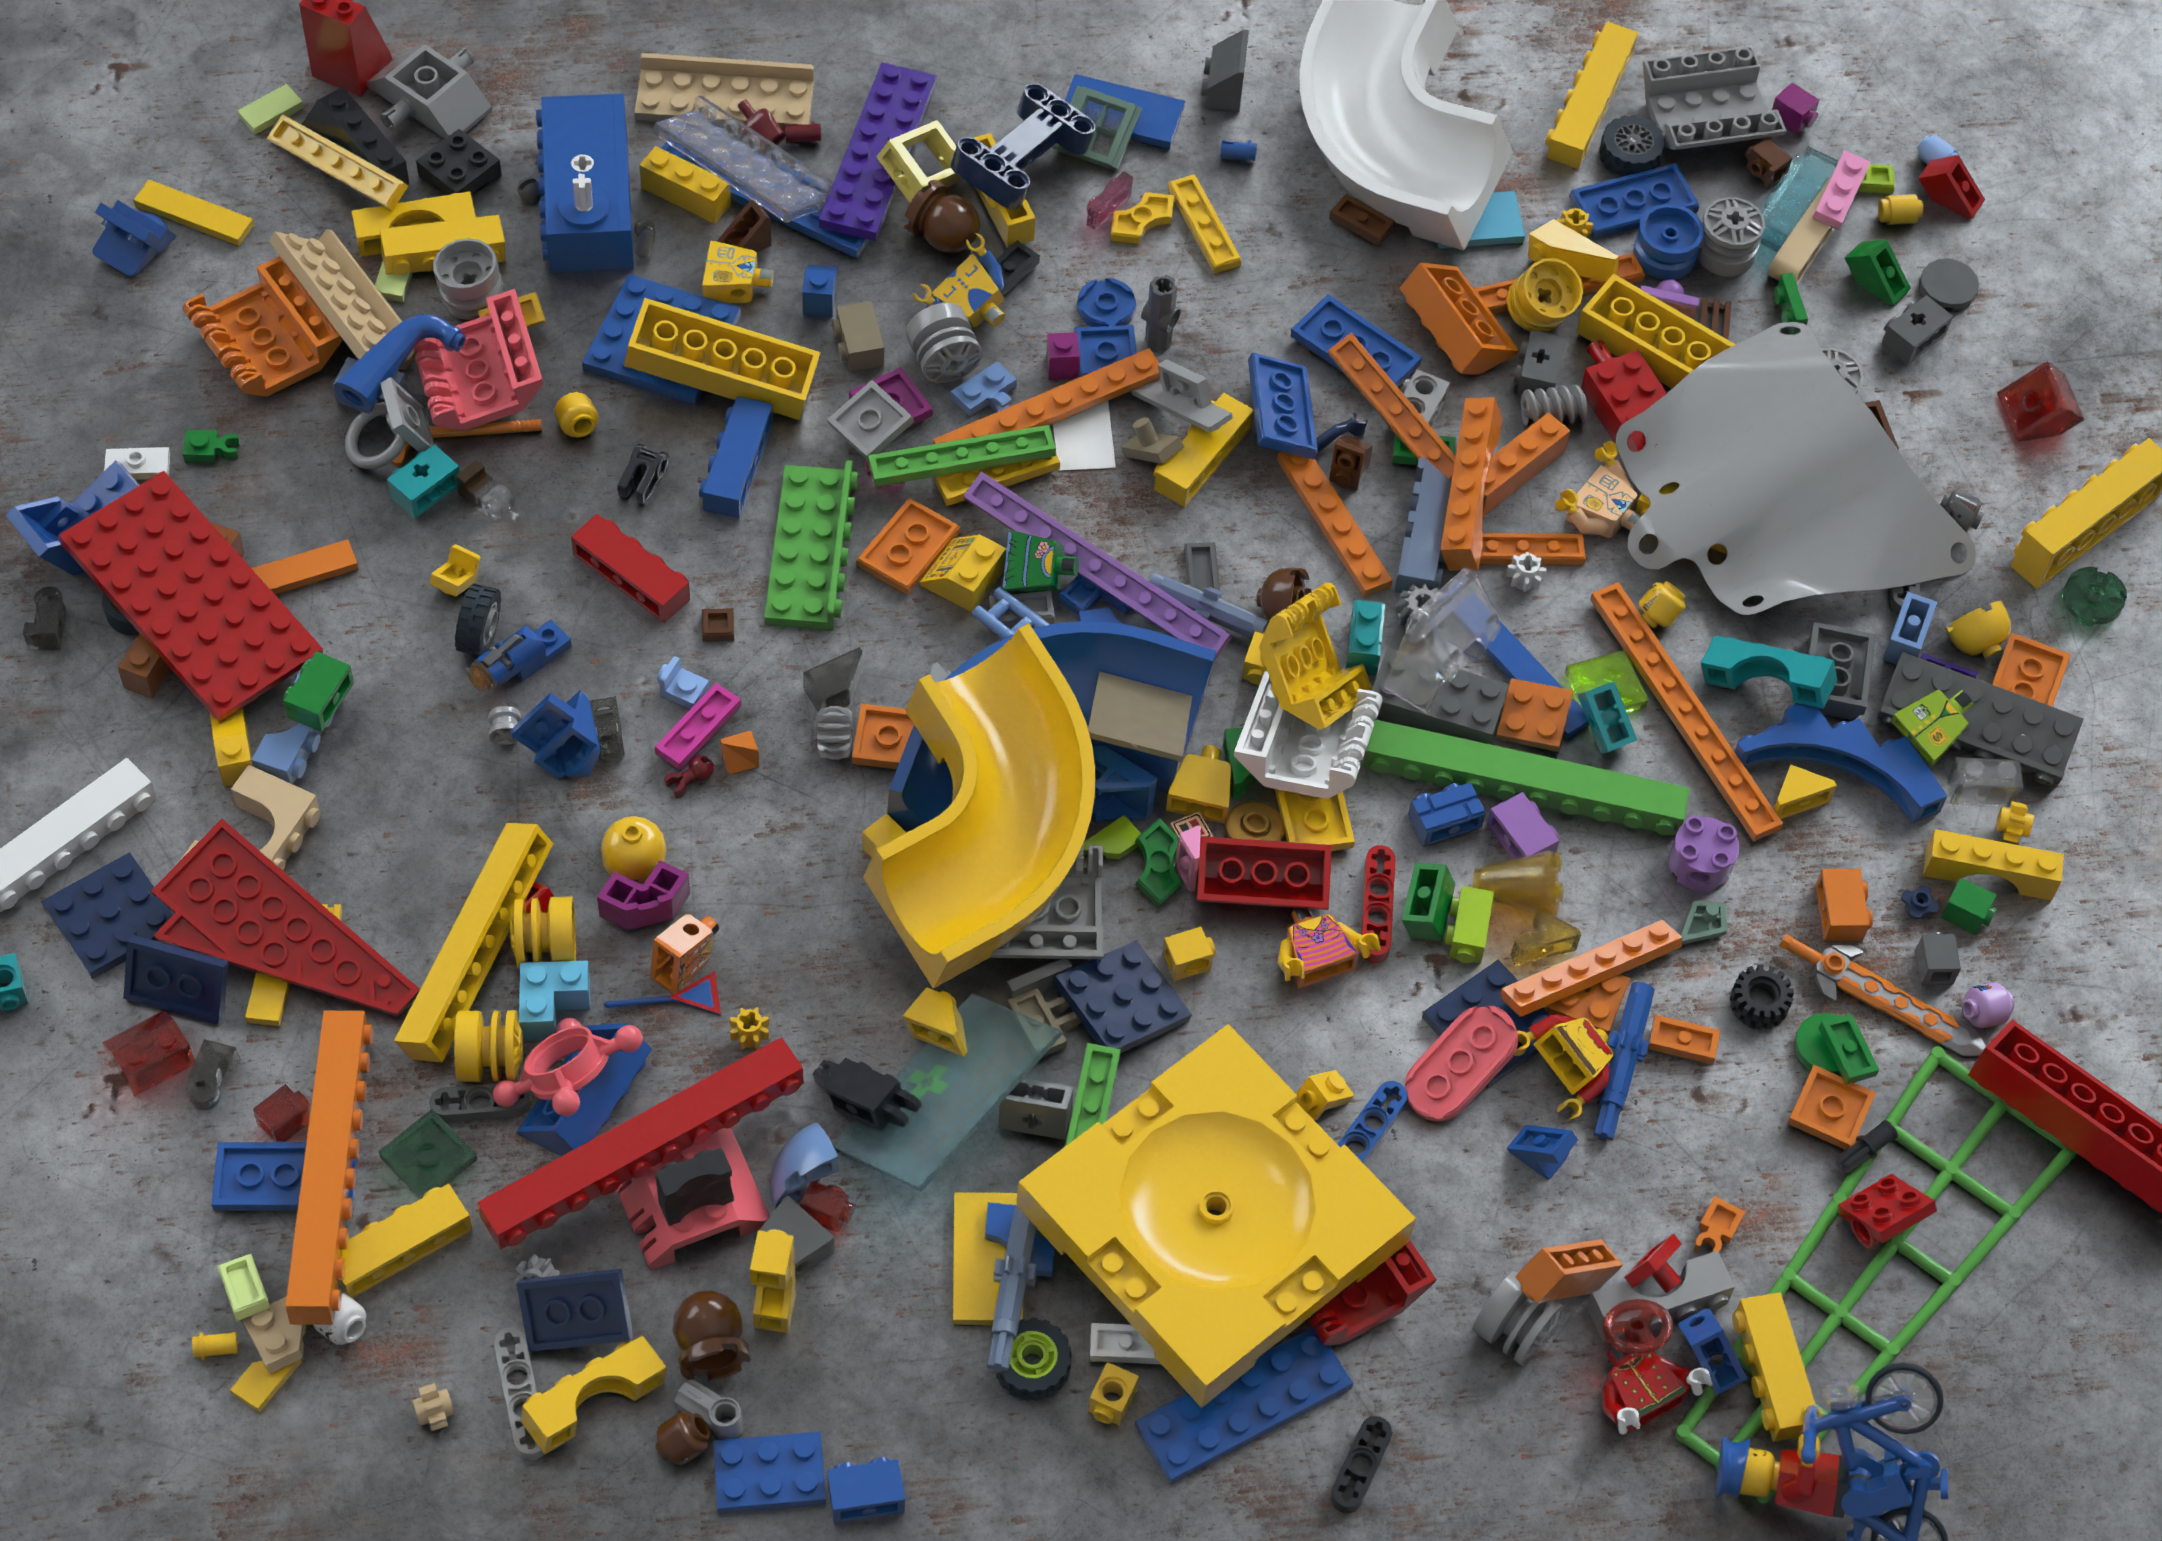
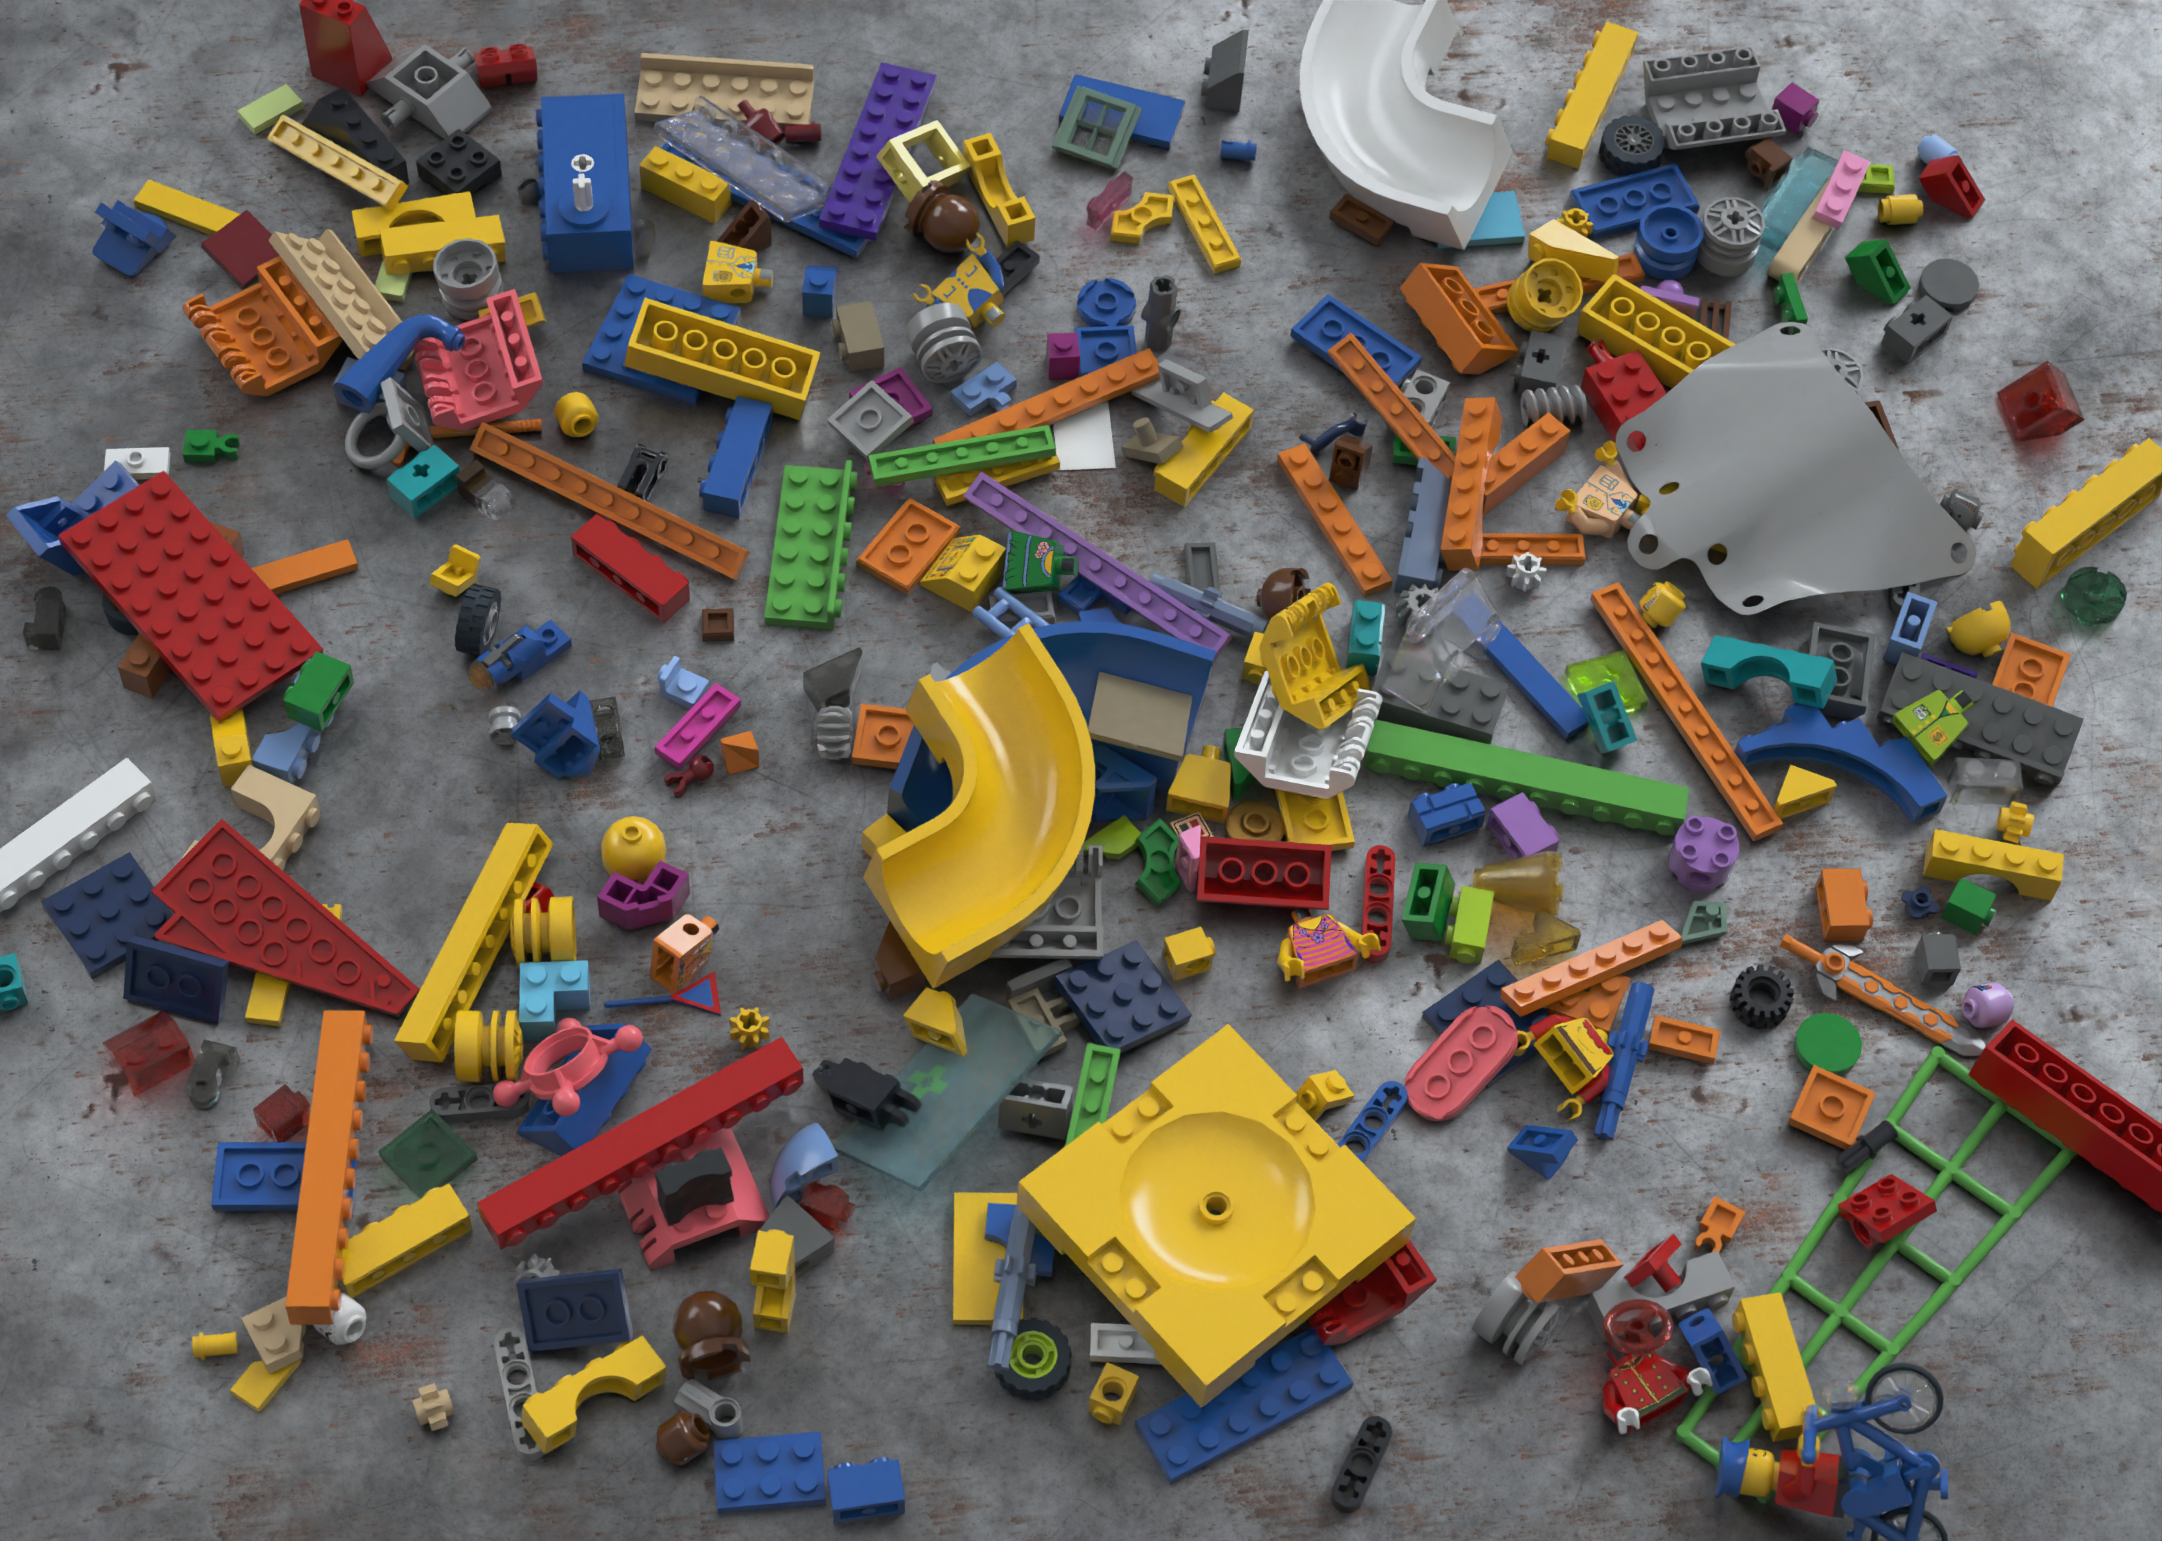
yellowish green tile [217,1254,271,1321] -> none
dark blue beam [951,83,1096,210] -> none
blue tile [1248,353,1318,459] -> none
orange plate [1497,678,1574,752] -> none
green plate [1819,1014,1879,1084] -> none
none -> dark red tile [201,210,280,290]
none -> orange plate [469,422,750,580]
none -> red plate [474,43,538,89]
none -> reddish brown slope [872,921,926,1001]

